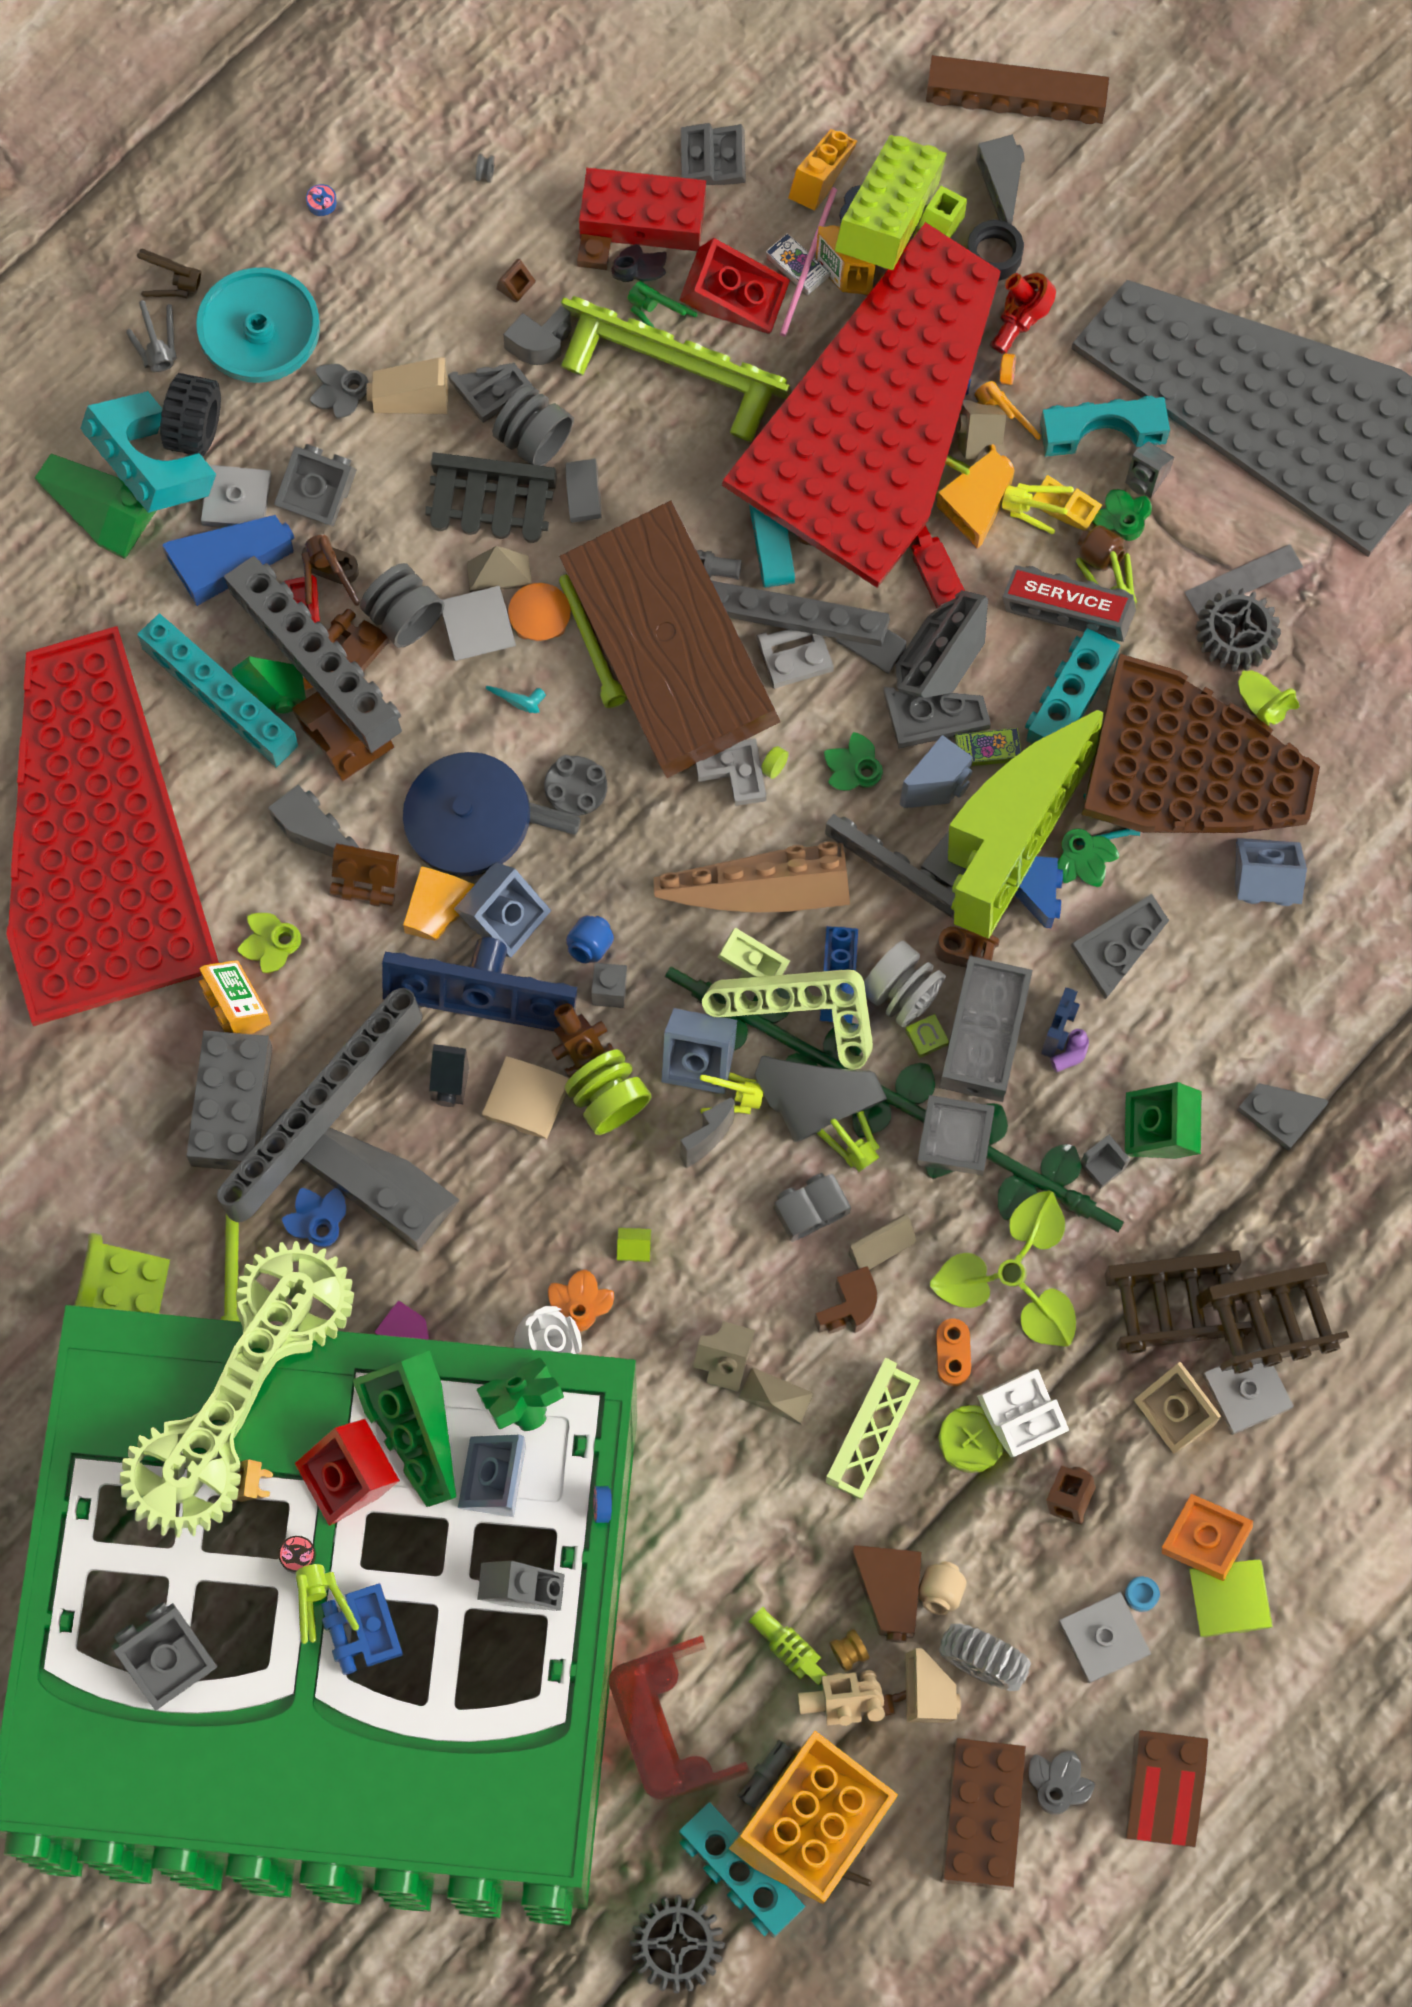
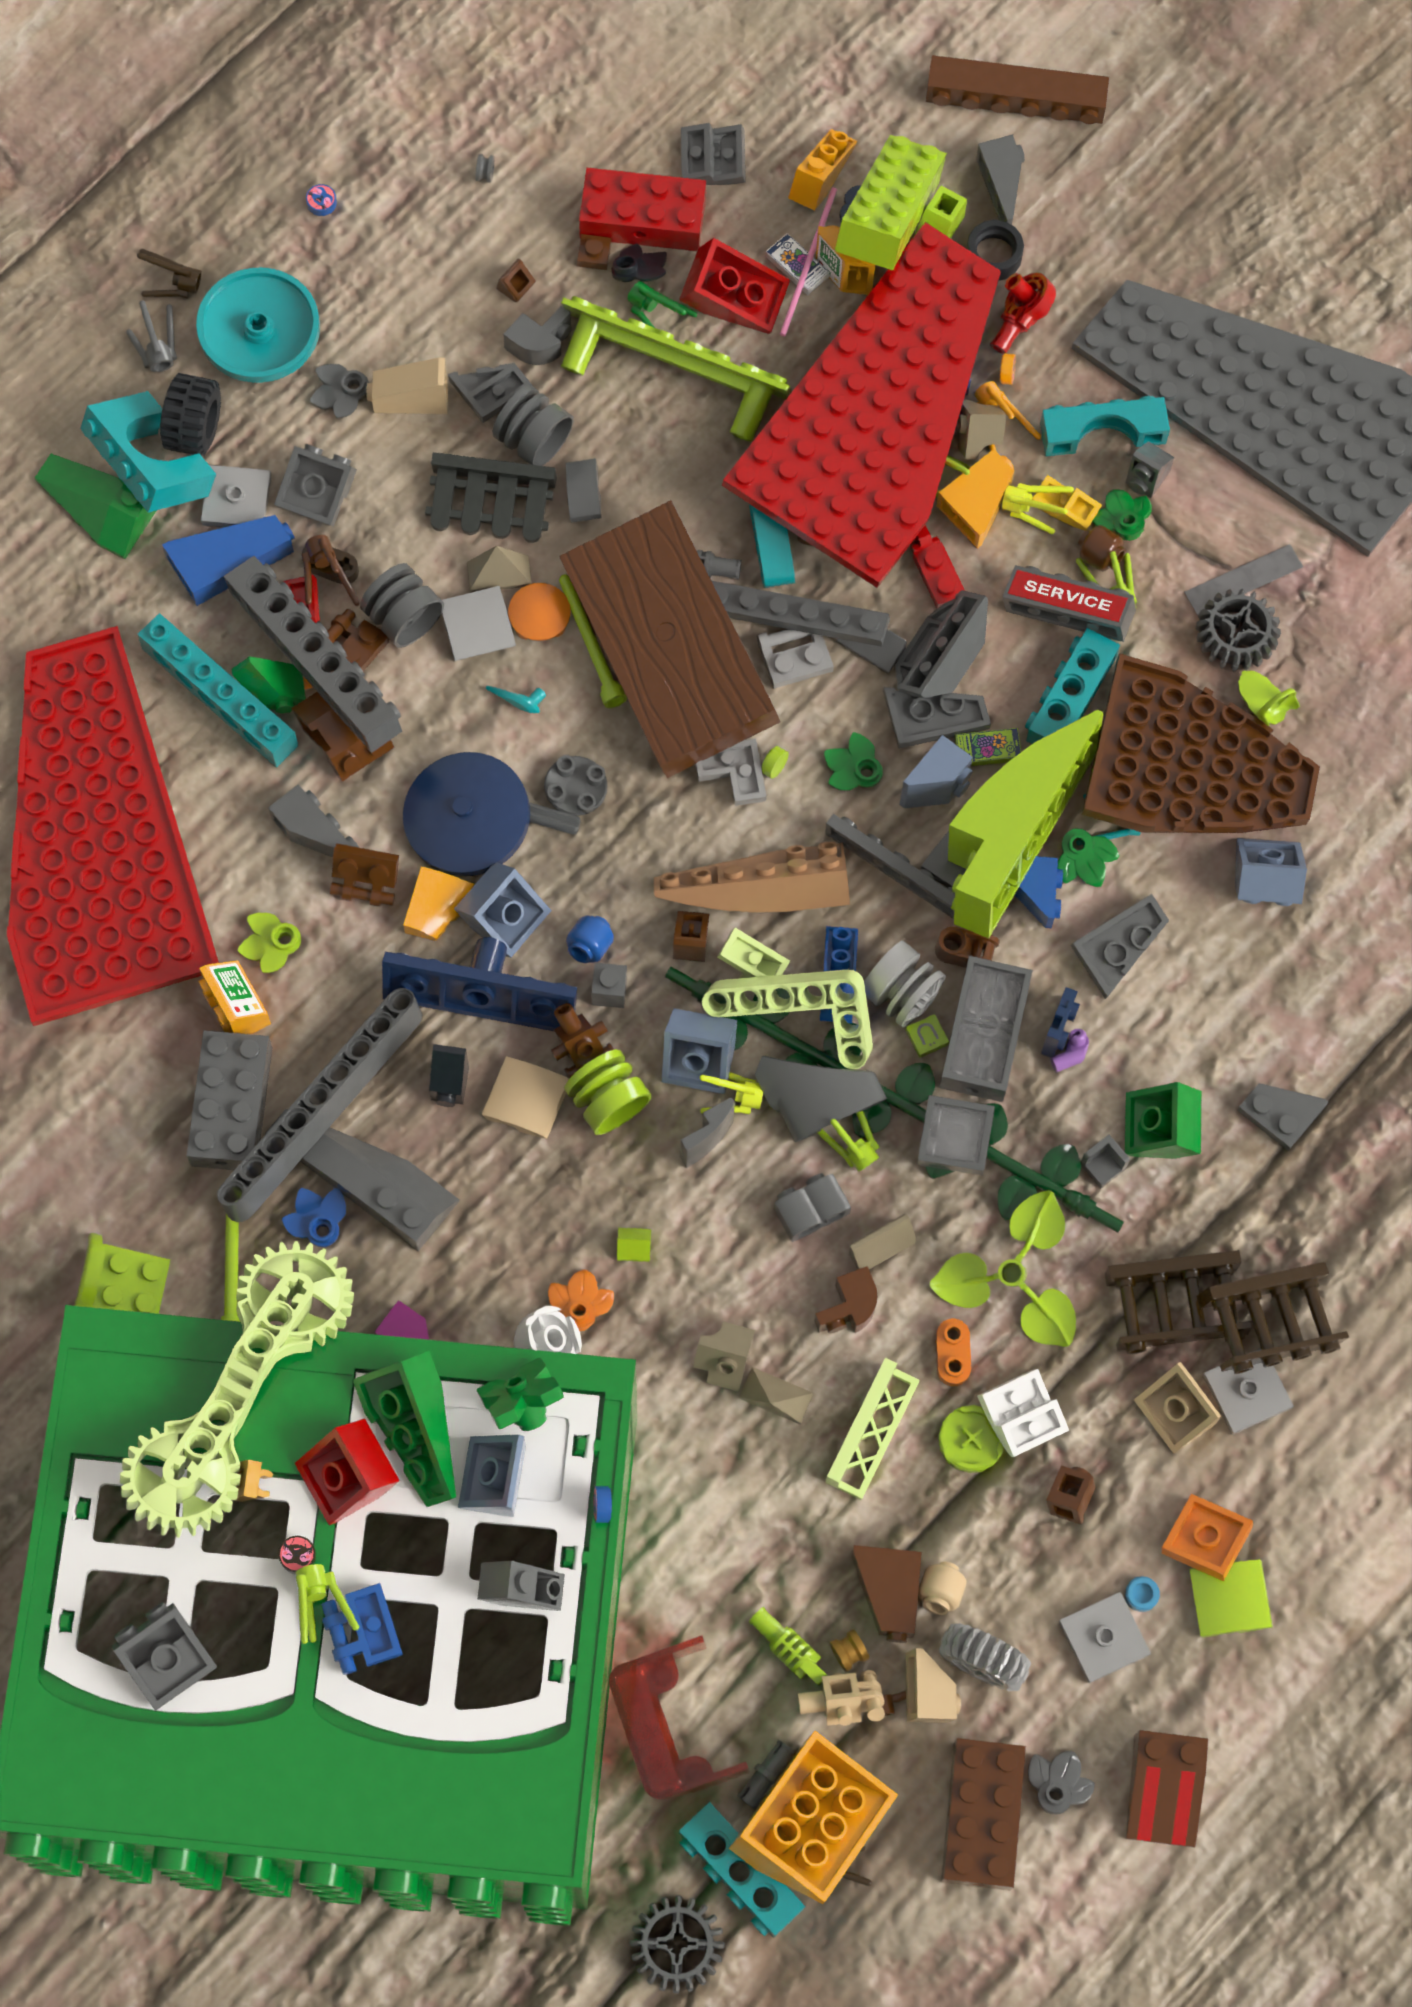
none -> reddish brown slope [673,911,709,962]

